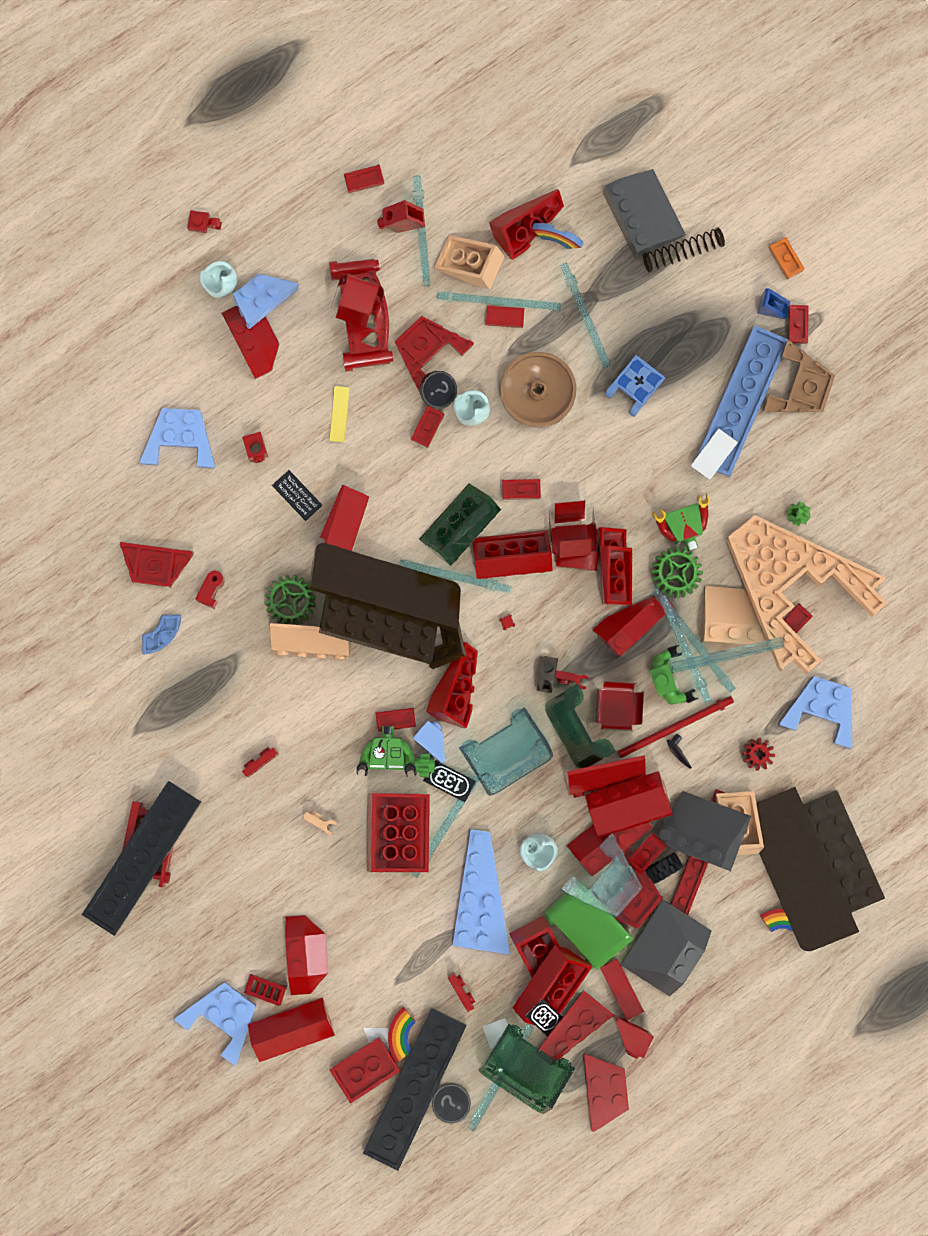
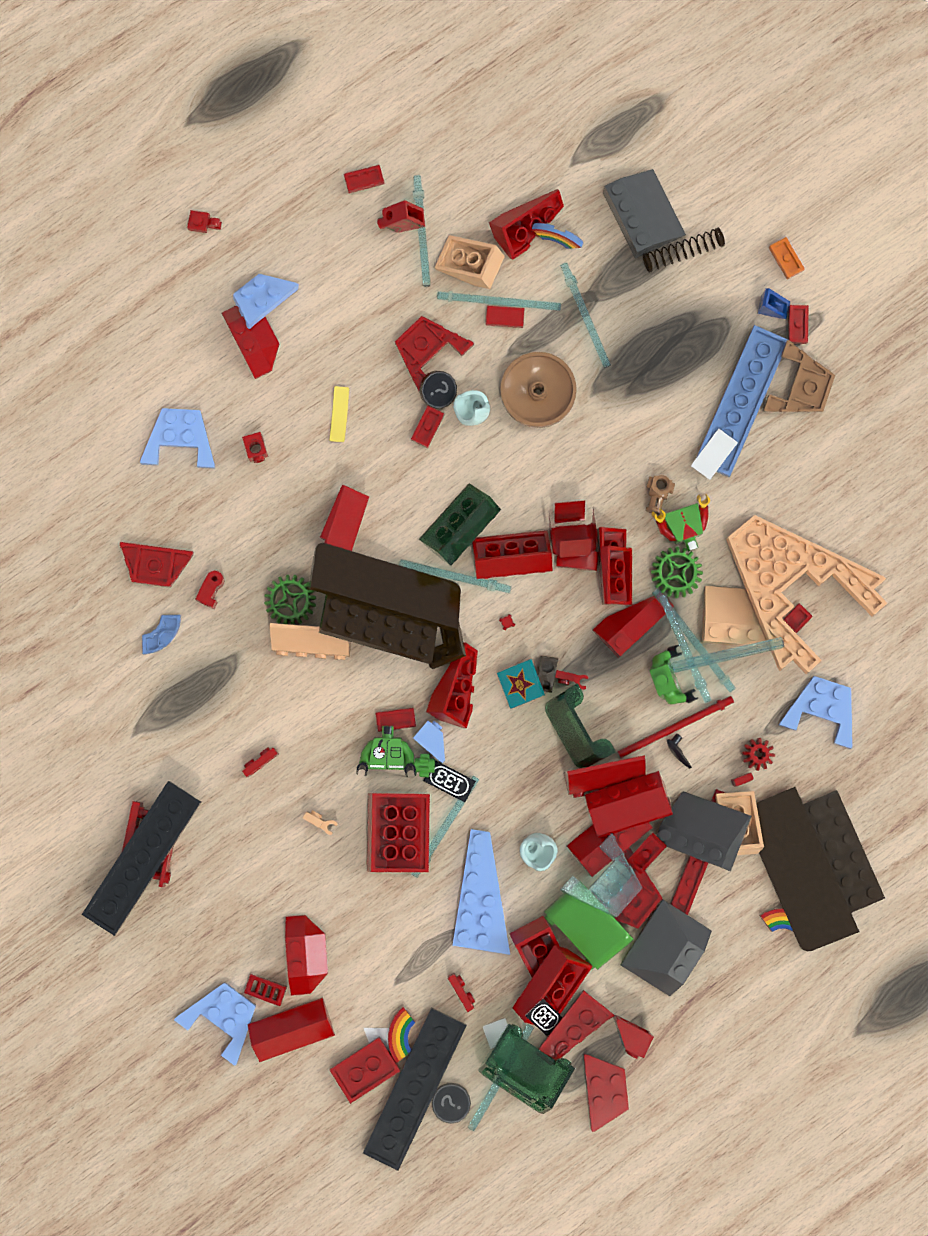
light aqua piece [199,261,237,298] -> none
black sticker [272,470,323,521] -> none
red piece [329,259,393,372] -> none
red piece [331,275,384,328] -> none
clear light blue windscreen [459,707,553,796] -> none
red plate [502,479,541,500] -> none
red piece [595,681,644,731] -> none
red tile [600,958,644,1021] -> none
medium blue flag [605,355,666,417] -> none
black tyre [645,852,683,884] -> none
bright green gear [787,502,811,526] -> none
none -> teal tile [497,659,545,709]
none -> medium nougat connector [646,475,675,515]
none -> red tile [731,772,754,787]

